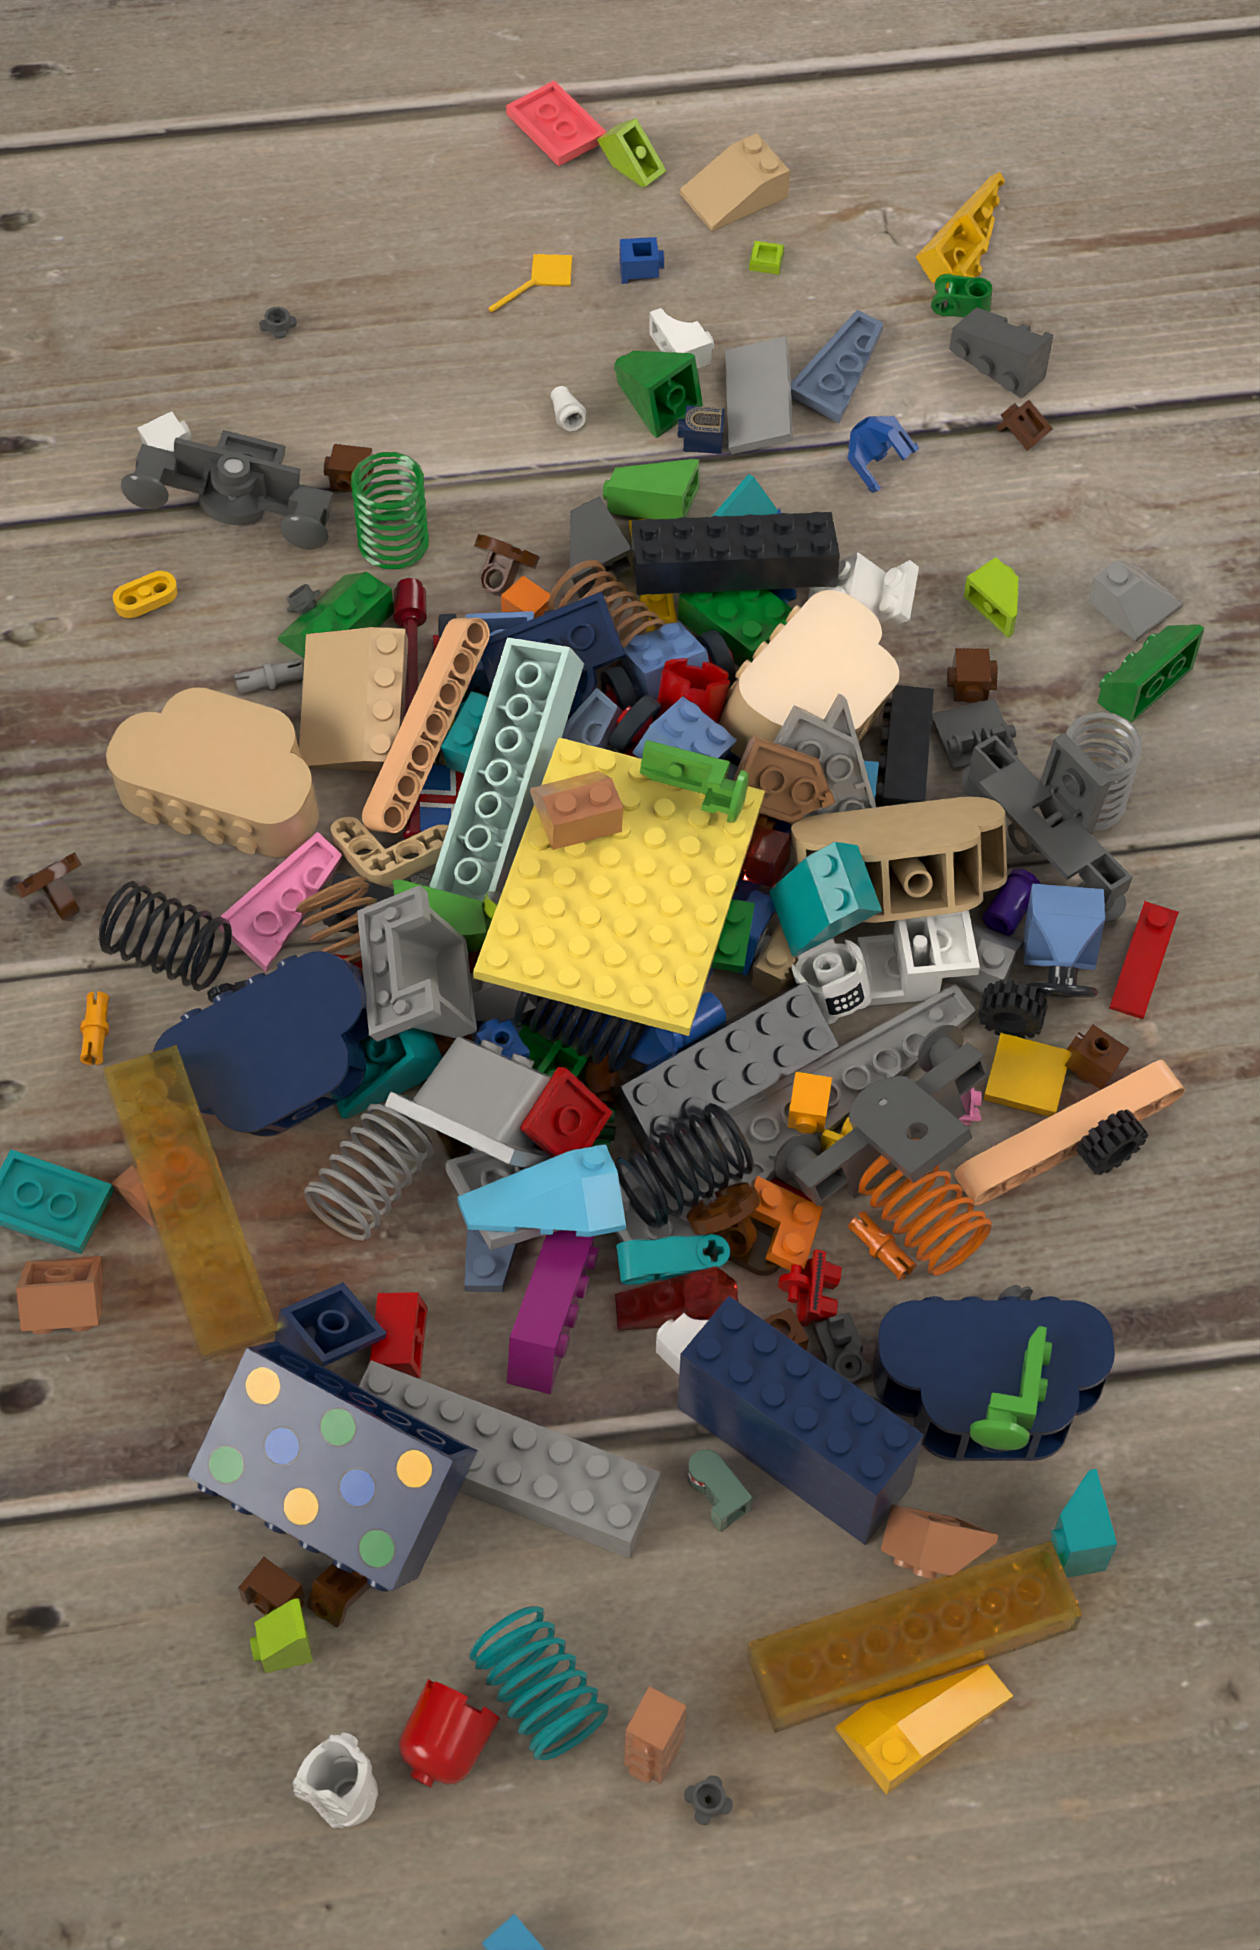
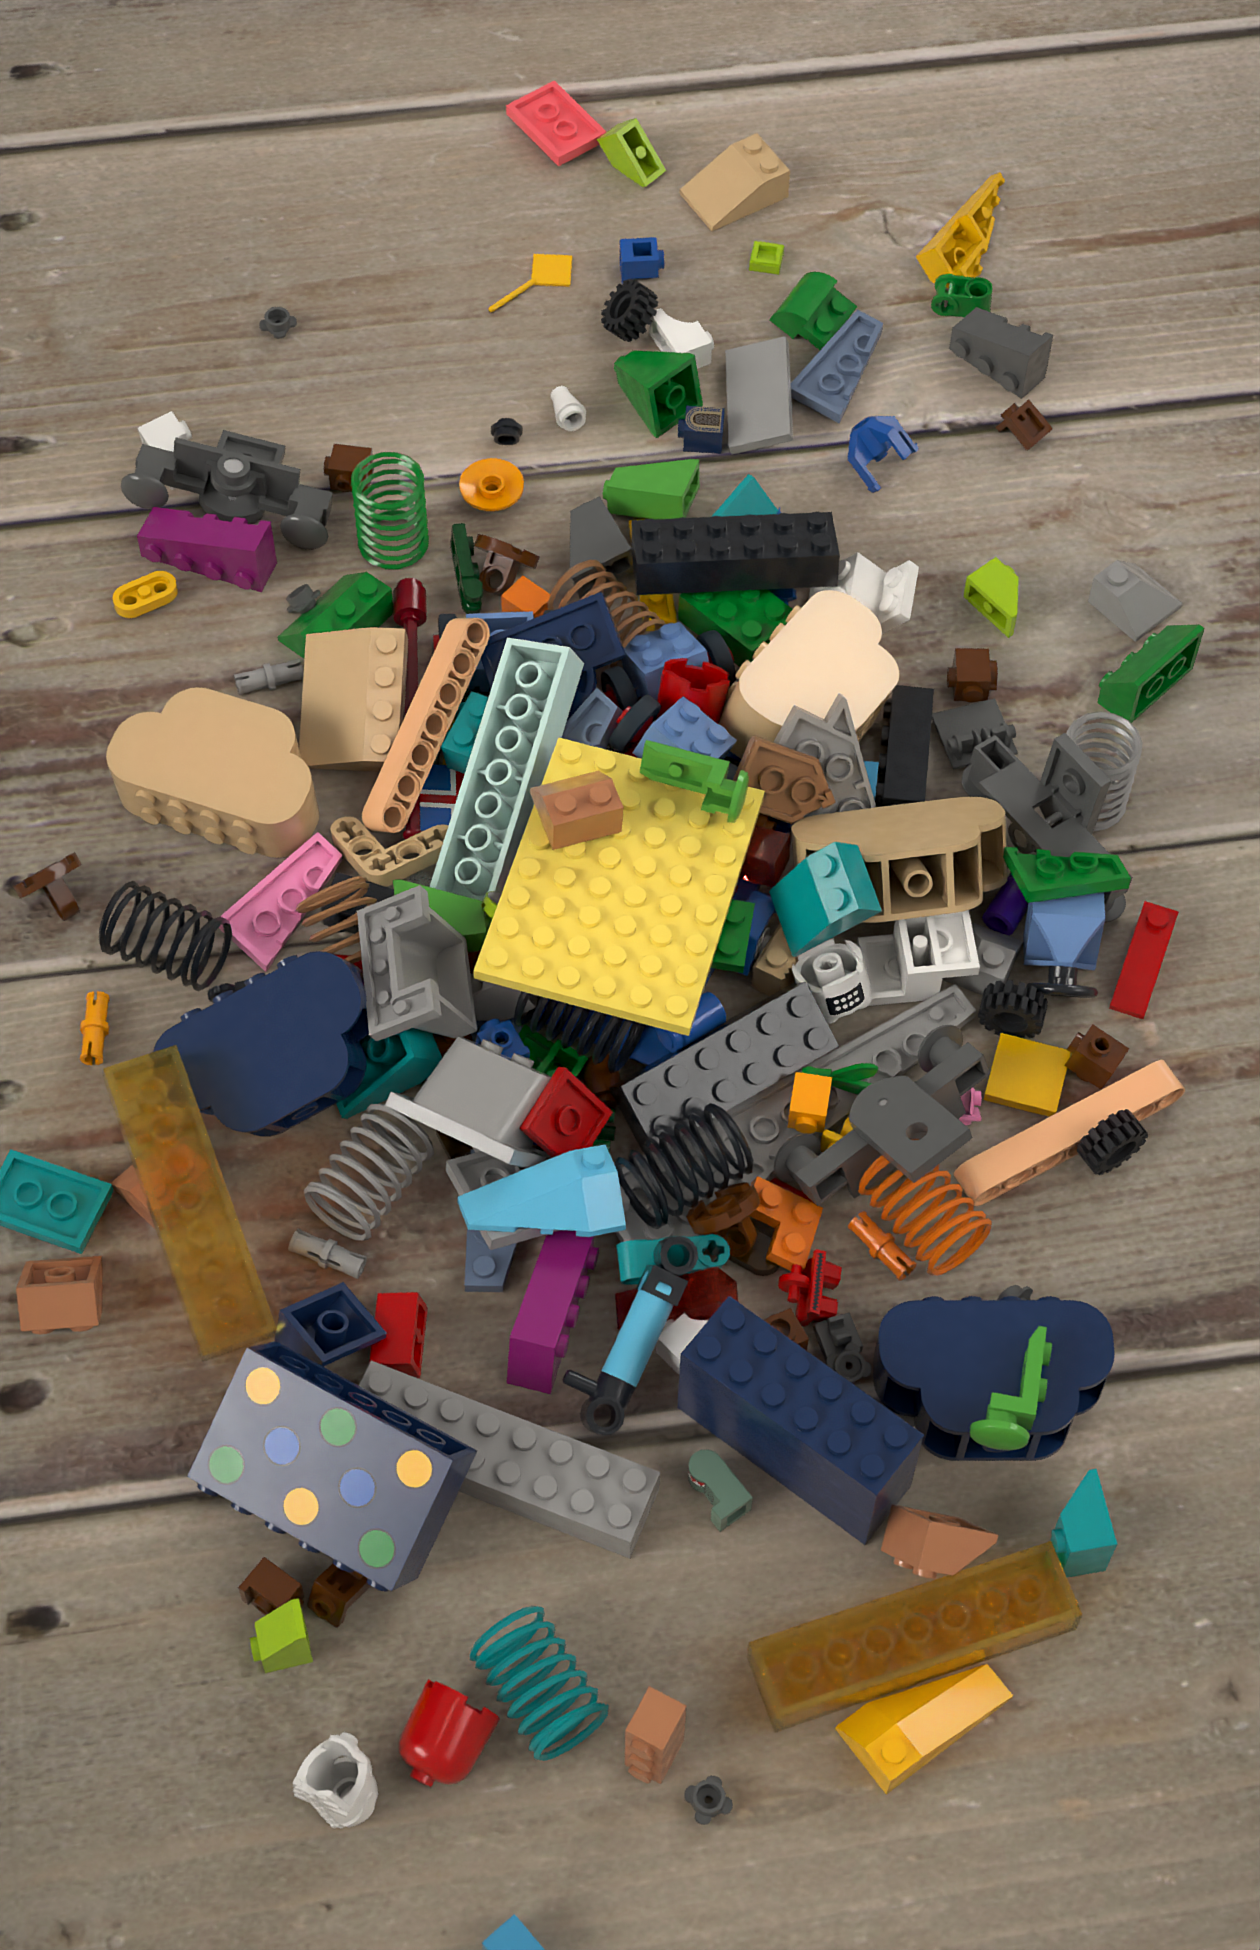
none -> magenta wedge [137,507,277,593]
none -> light grey pin [288,1228,367,1279]
none -> dark green hinge [450,523,483,614]
none -> light orange dish [459,458,524,511]
none -> black plate [491,418,523,445]
none -> piece [563,1236,698,1436]
none -> black tyre [601,279,658,342]
none -> green brick [769,272,858,350]
none -> green piece [801,1063,878,1095]
none -> green wing [1003,847,1131,903]

